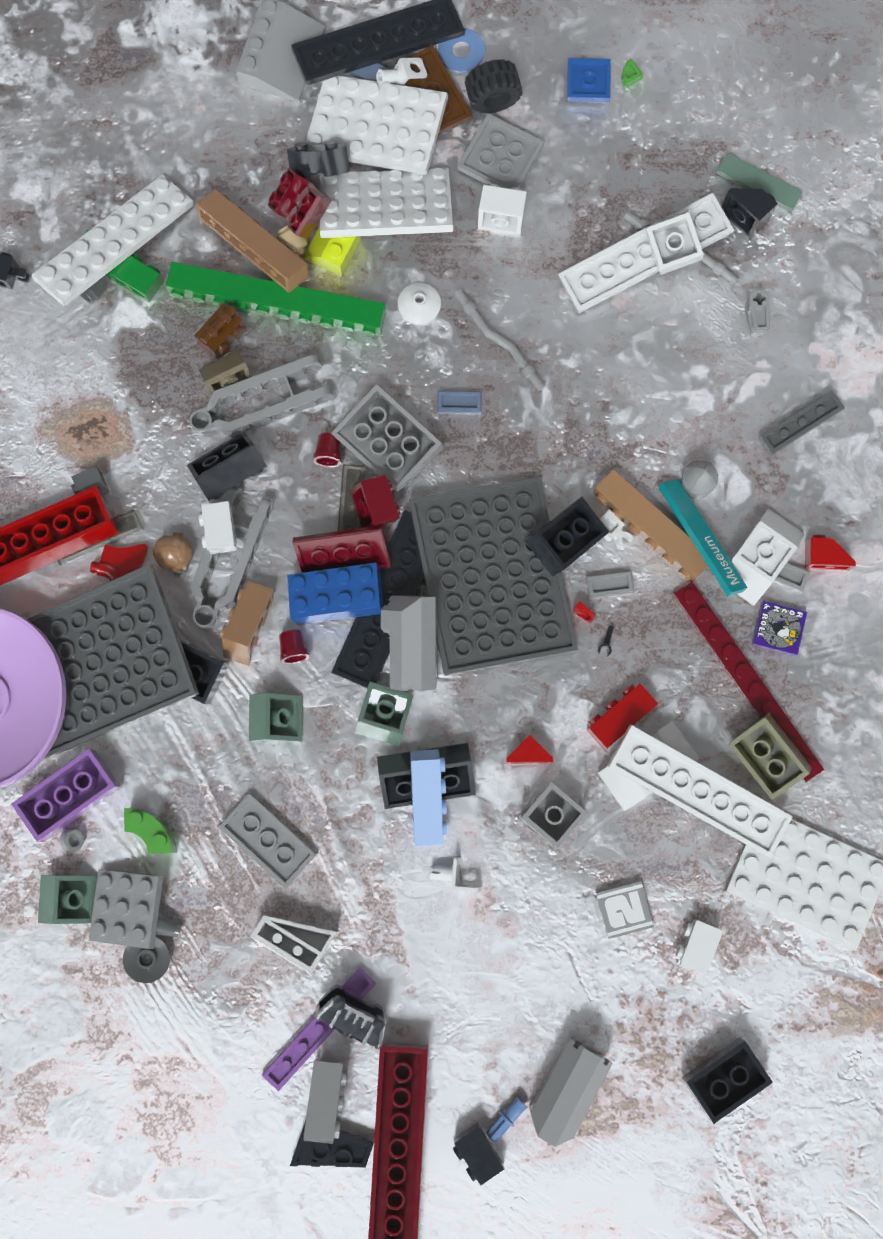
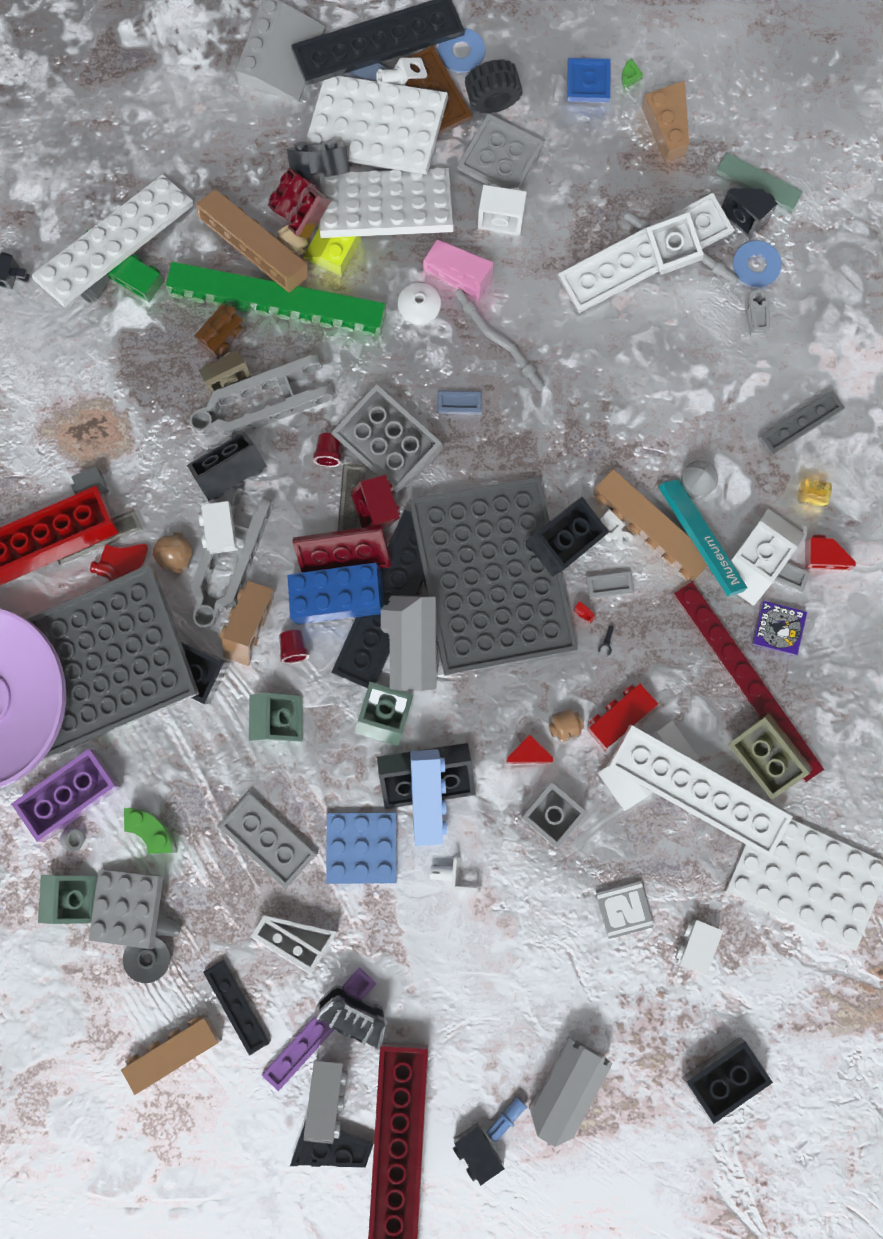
none -> medium nougat brick [121,1015,221,1095]
none -> black tile [203,959,271,1056]
none -> medium blue plate [326,813,396,884]
none -> bright pink wedge [423,240,494,301]
none -> medium nougat head [548,709,584,742]
none -> medium nougat wedge [641,80,689,163]
none -> medium blue gear [733,241,782,287]
none -> clear yellow piece [797,477,832,508]

